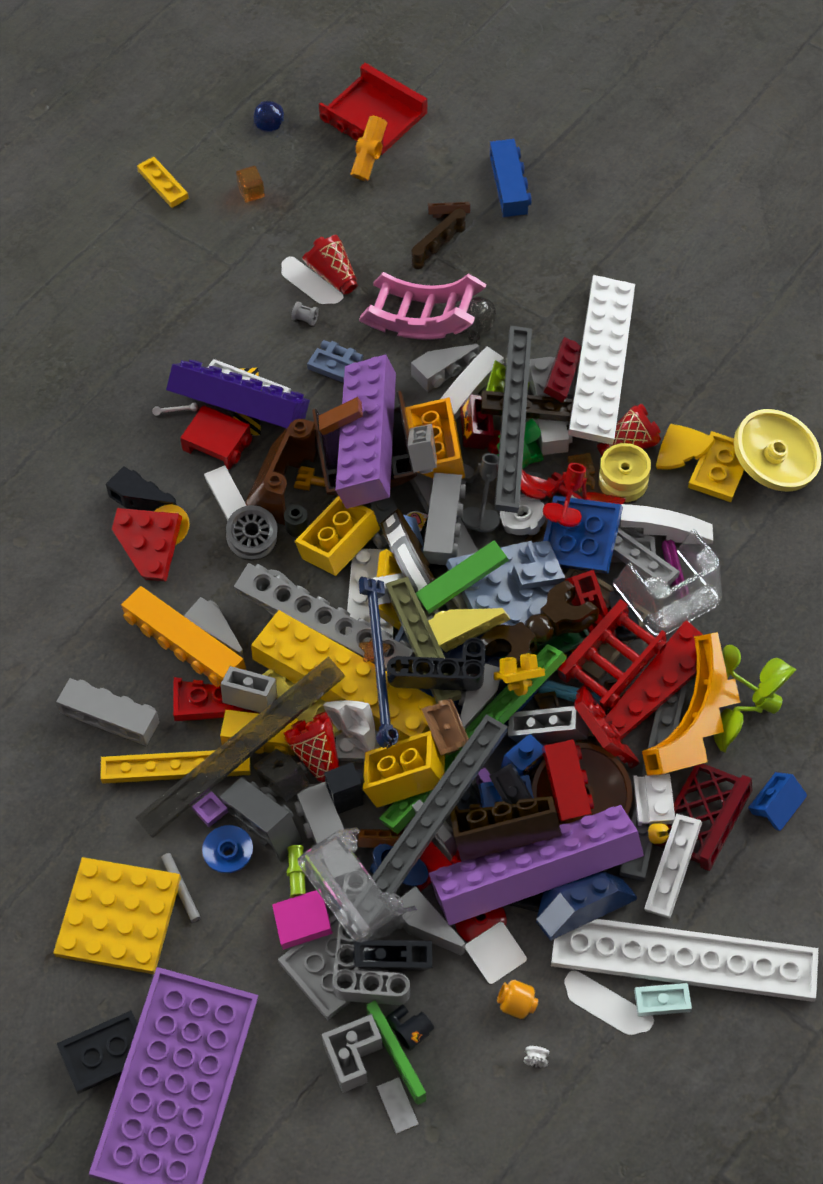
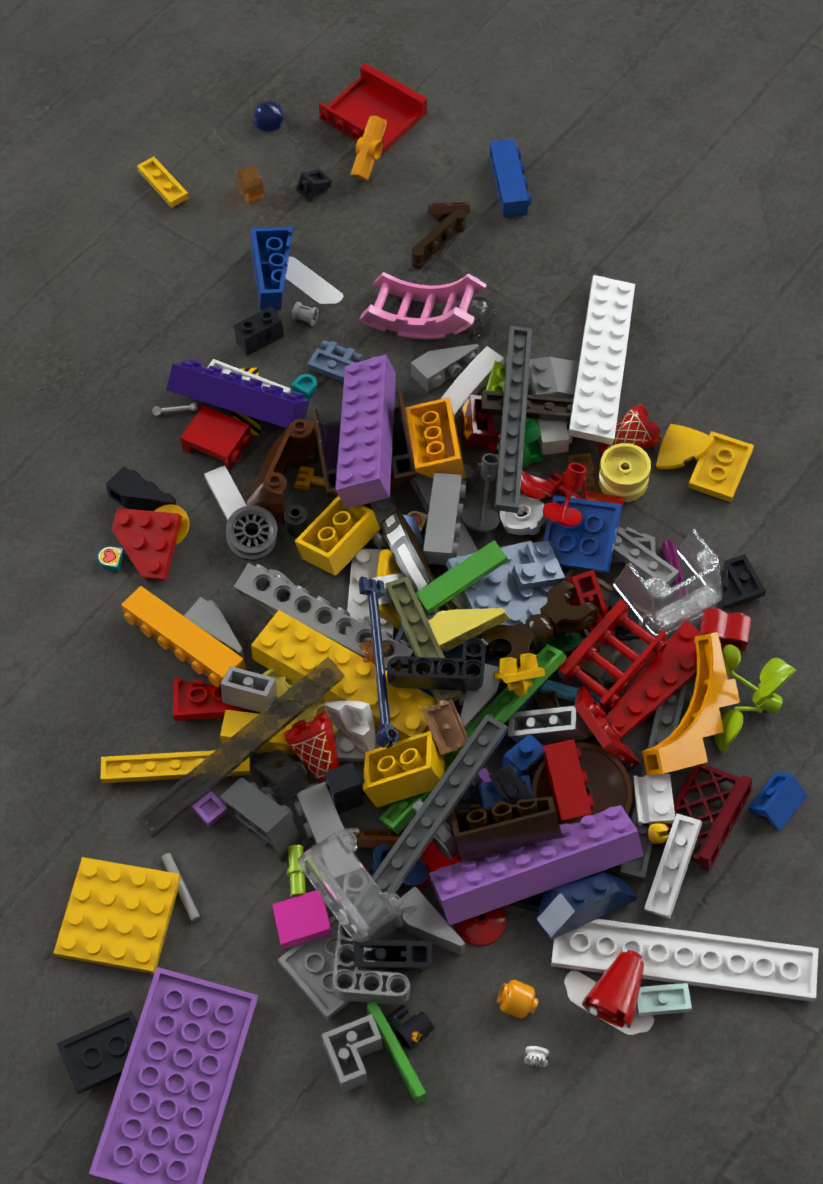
light grey brick [56,678,160,746] -> none
blue dish [202,825,253,873] -> none
red cone [302,234,358,295] -> none
dark orange tile [319,397,363,435] -> none
flat silver sticker [377,1077,418,1133] -> none
light grey slope [408,424,437,474] -> none
white sticker [465,922,527,984] -> none
dark red plate [543,337,582,403] -> none
white slope [621,504,713,544] -> none
light yellow dish [734,409,821,492] -> none
none -> tile [98,546,125,572]
none -> black brick [234,306,284,356]
none -> blue wedge [250,227,293,310]
none -> teal tile [291,374,317,399]
none -> black bracket [296,169,332,201]
none -> red cone [582,950,645,1028]
none -> red brick [700,608,752,651]
none -> black wing [722,554,766,610]

